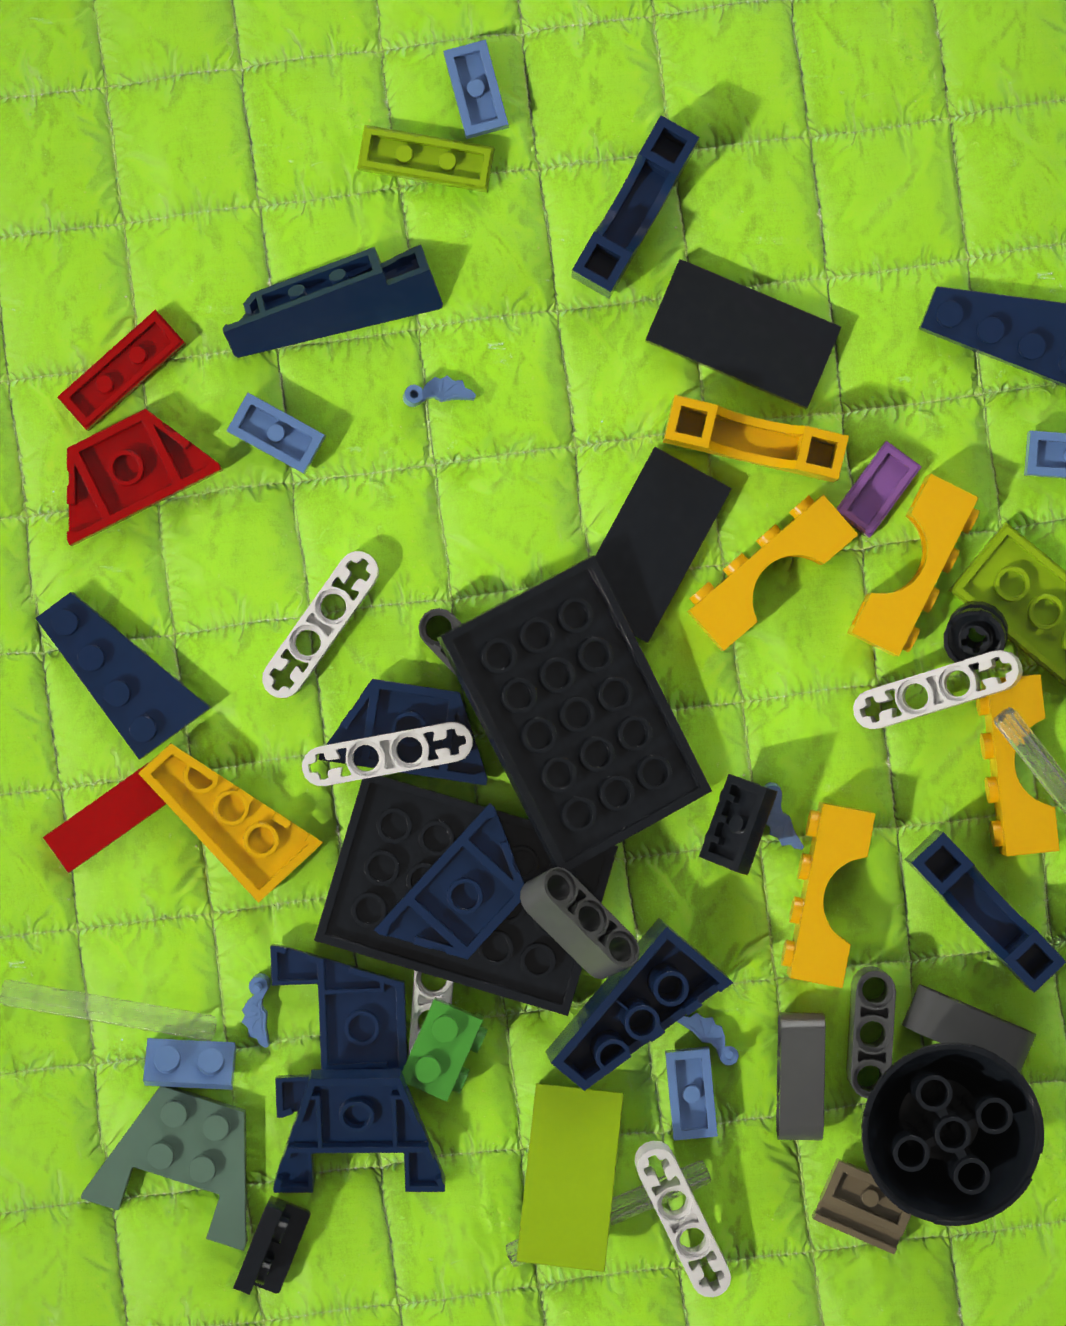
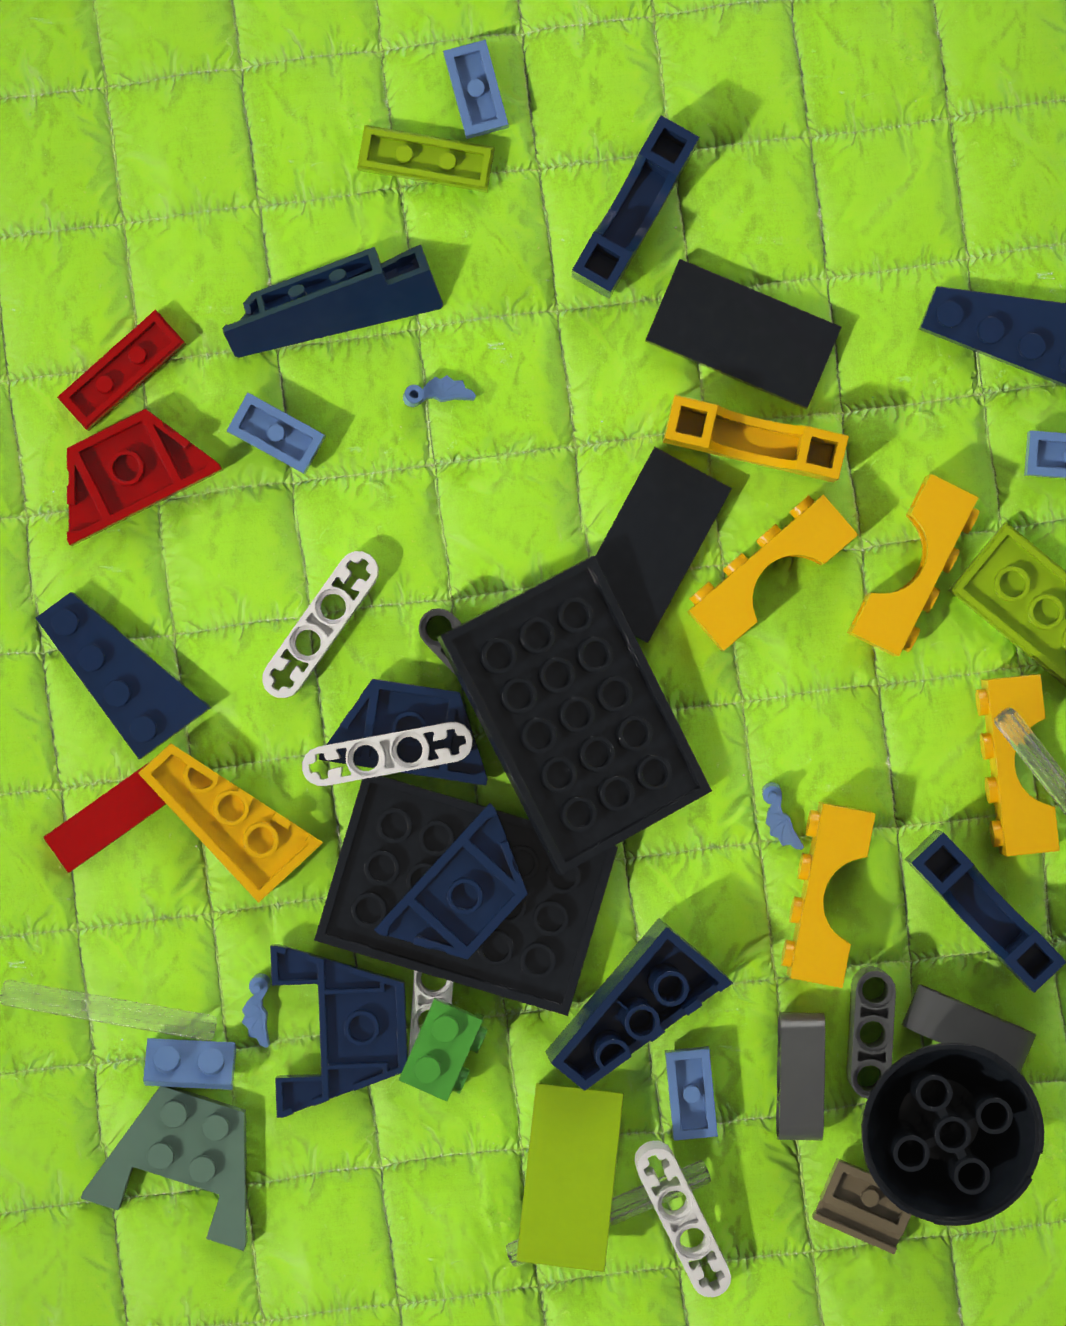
black bracket [233,1195,311,1295] -> none
dark blue wing [273,1069,445,1193] -> none
dark grey beam [520,867,639,979] -> none
medium blue piece [677,1013,739,1066] -> none
black bracket [699,774,778,875] -> none
medium lavender tile [836,441,922,538] -> none
white beam [853,650,1023,729] -> none
black wheel [944,601,1008,670] -> none

